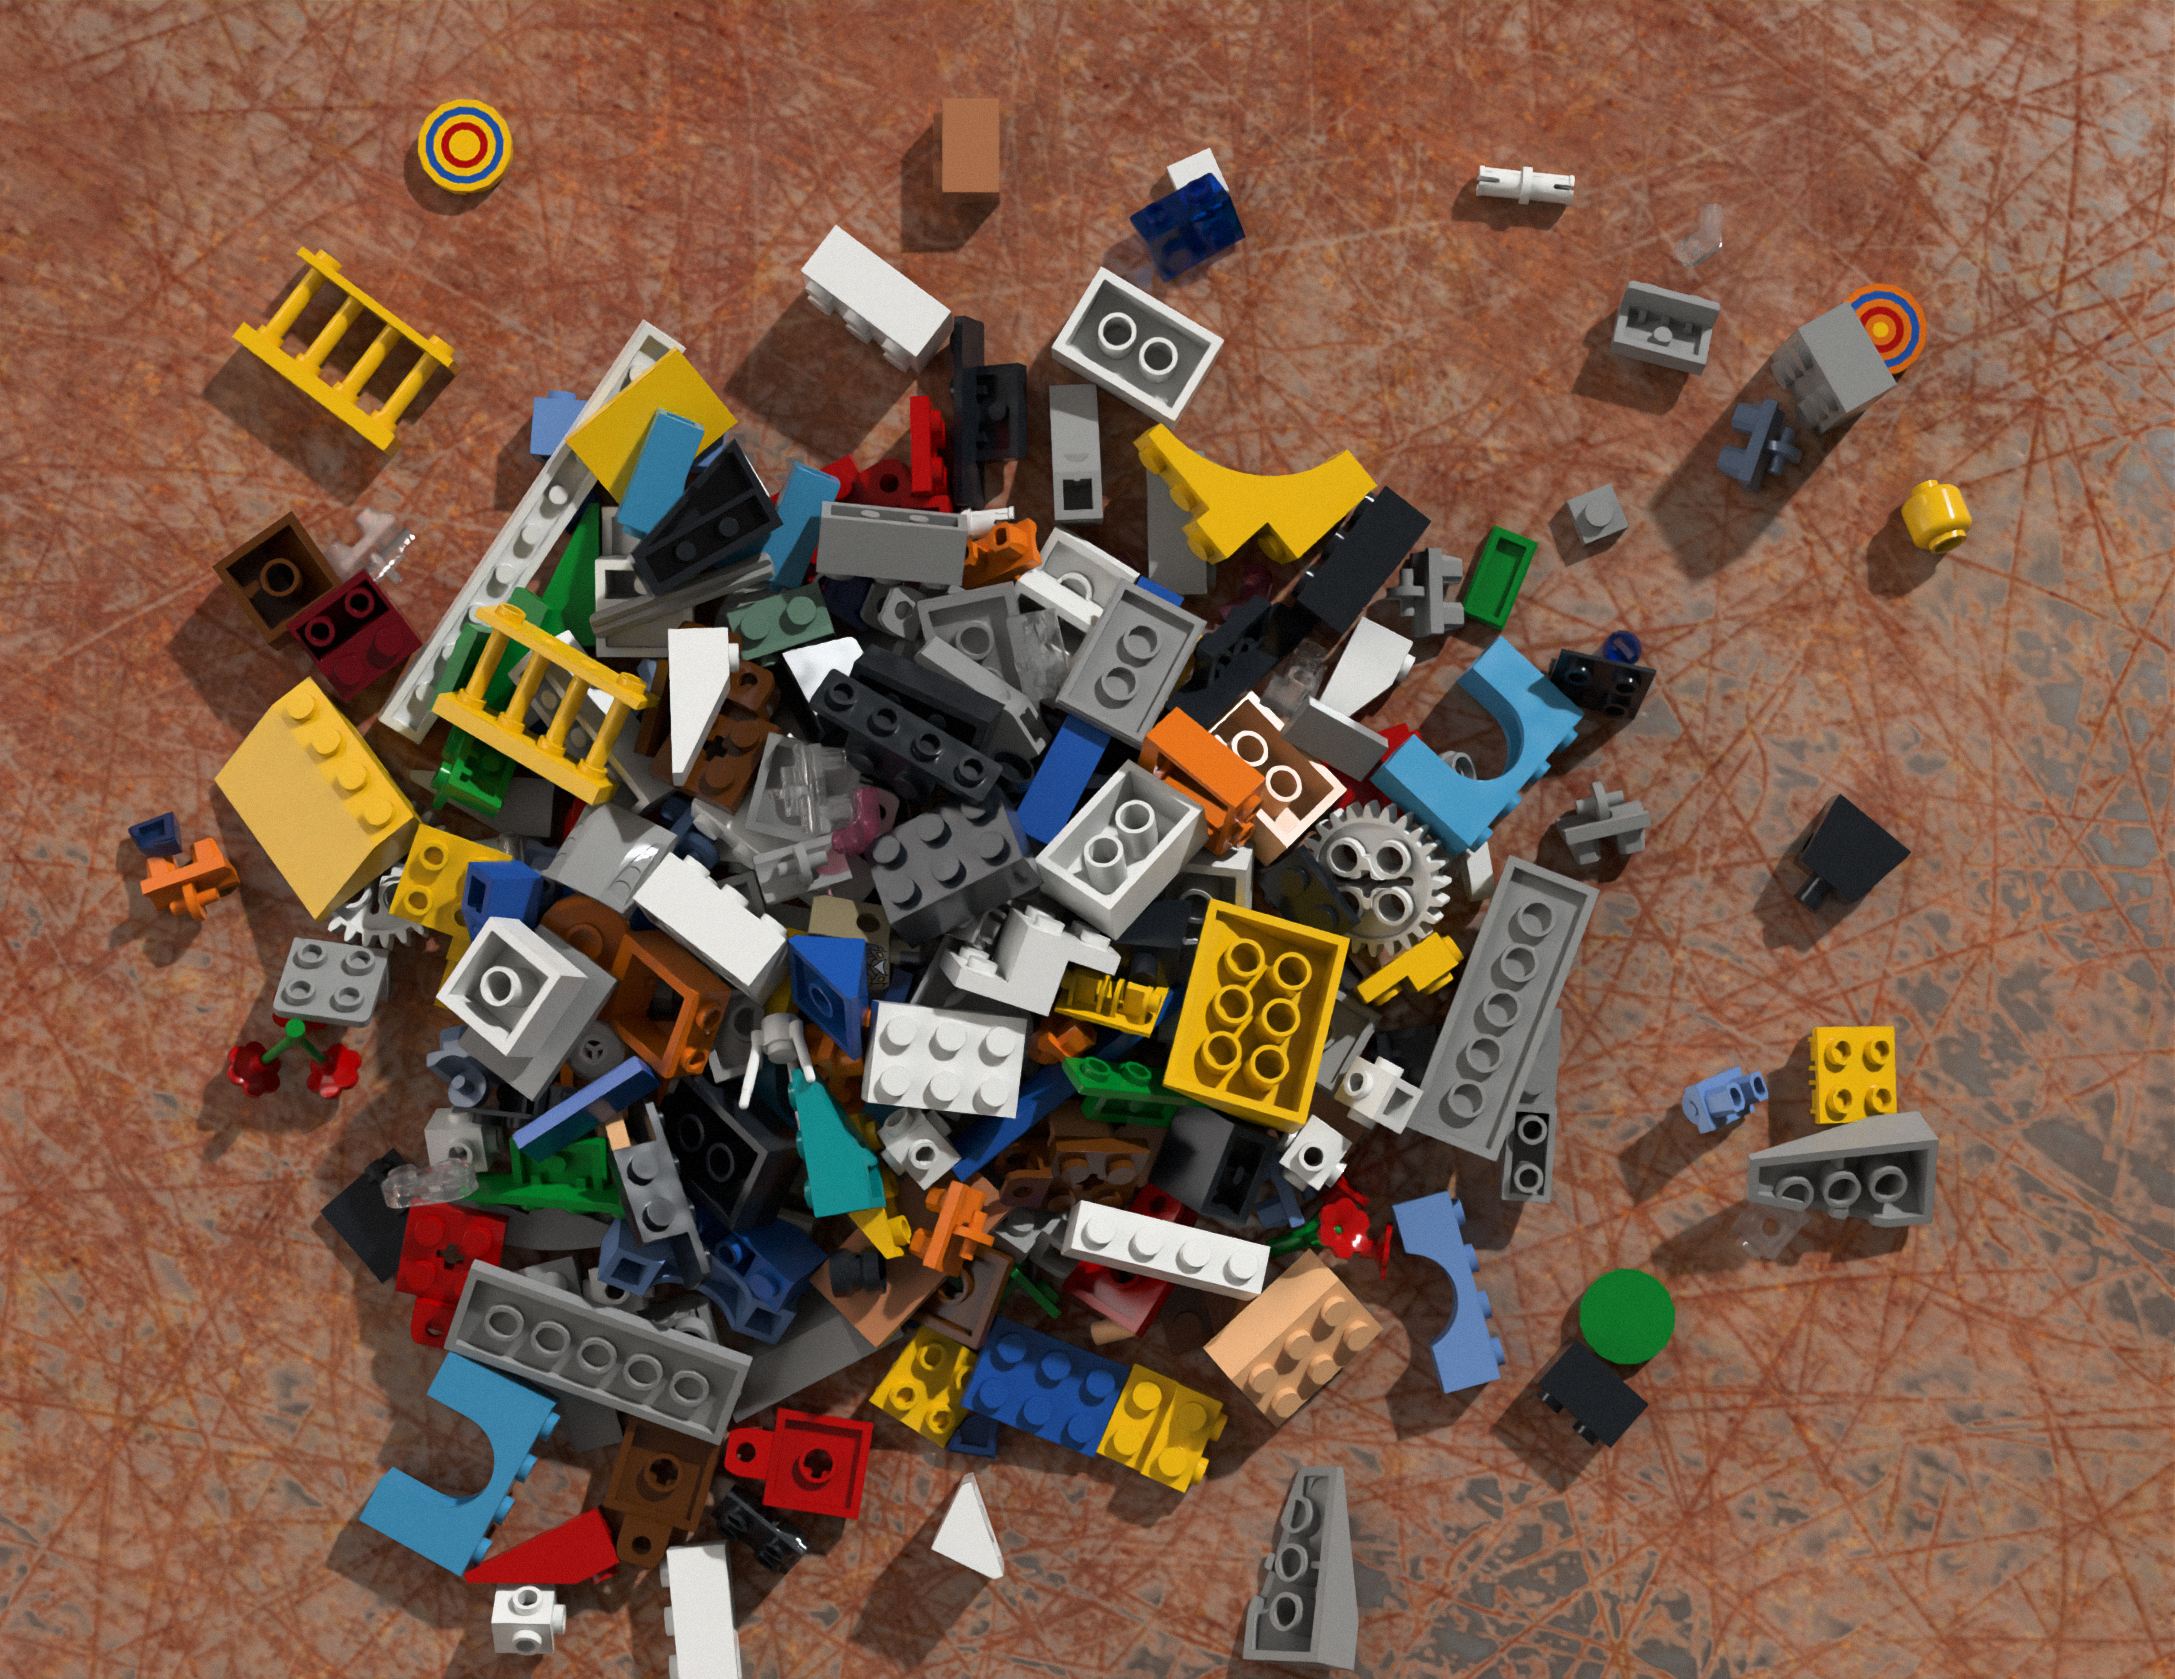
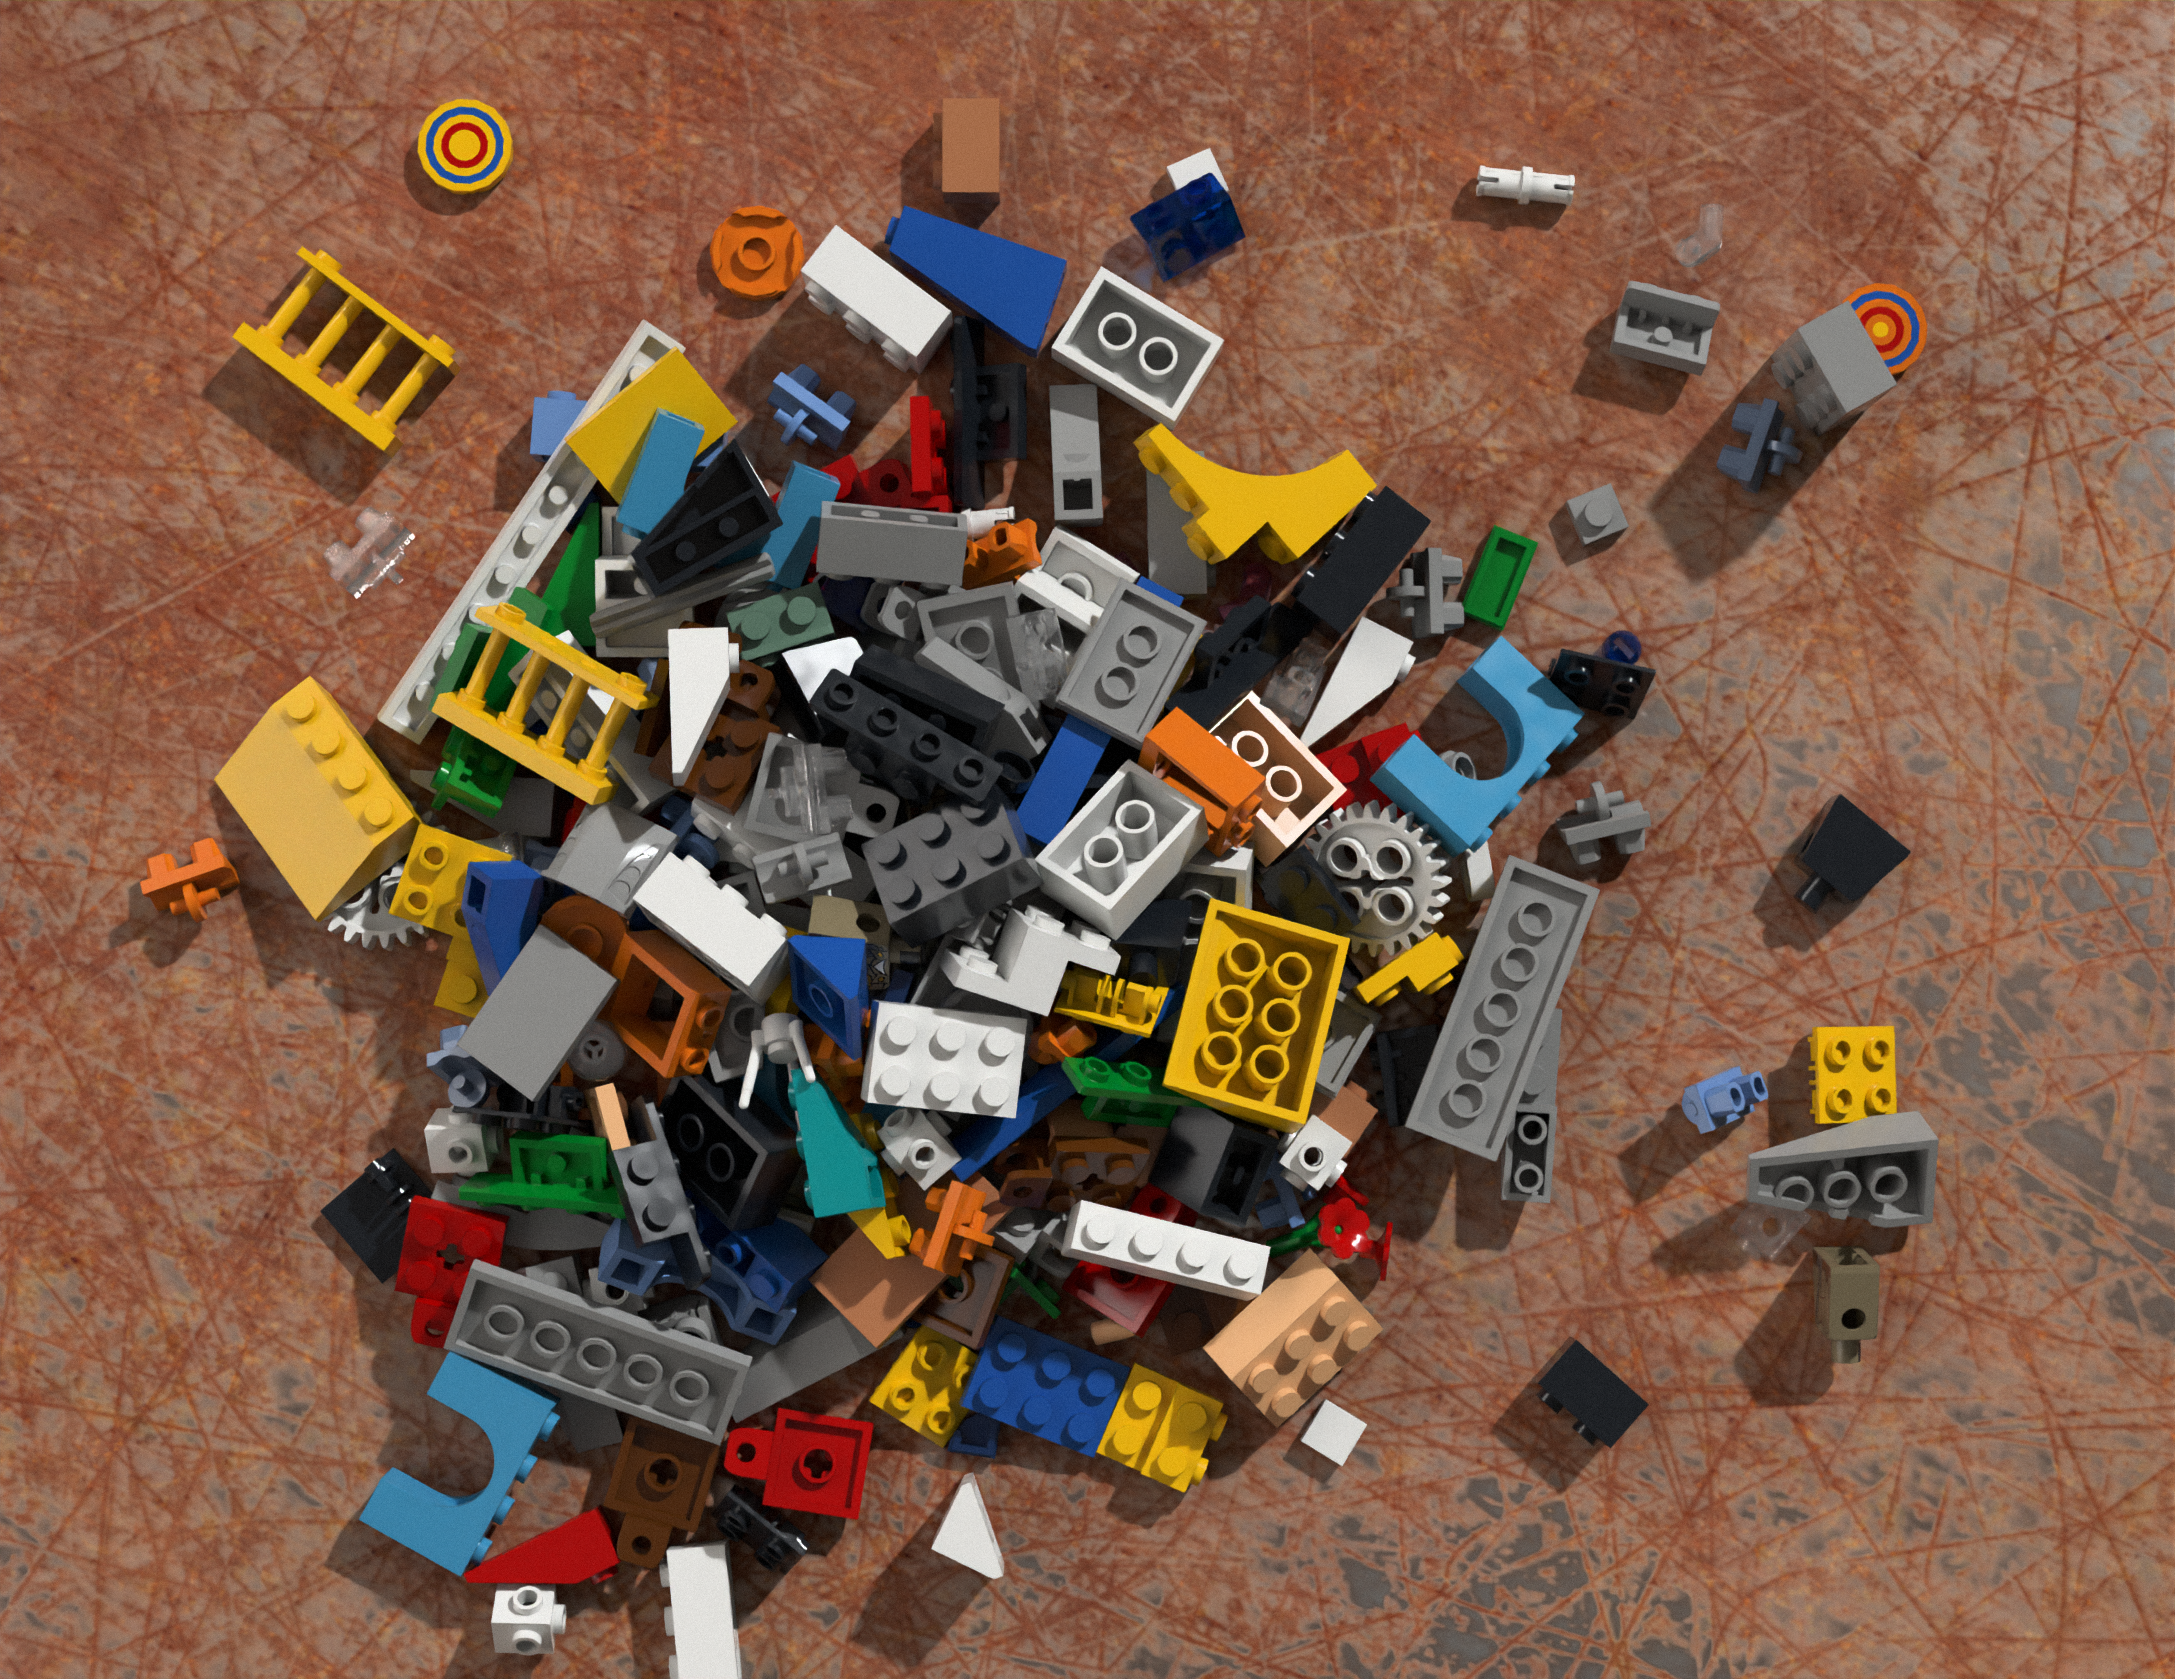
dark blue tile [128,812,183,857] -> none
reddish brown slope [212,511,343,651] -> none
red plant [227,990,362,1100] -> none
light grey bracket [273,937,392,1028] -> none
dark red slope [285,567,423,702] -> none
clear plate [381,1158,479,1208] -> none
white brick [436,916,588,1057] -> none
tile [512,1056,662,1163] -> none
black wheel [829,1245,887,1298] -> none
clear pink arm [831,786,881,856] -> none
light grey wedge [1242,1466,1359,1671] -> none
light grey tile [1281,695,1389,782] -> none
white brick [1334,1055,1424,1134] -> none
medium blue arch [1389,1189,1506,1394] -> none
green tile [1578,1268,1675,1364] -> none
yellow head [1901,480,1972,554] -> none
none -> orange tile [710,205,805,302]
none -> medium blue hips [767,364,857,452]
none -> blue slope [884,206,1067,358]
none -> white tile [1300,1399,1367,1466]
none -> dark tan torso [1812,1246,1880,1364]

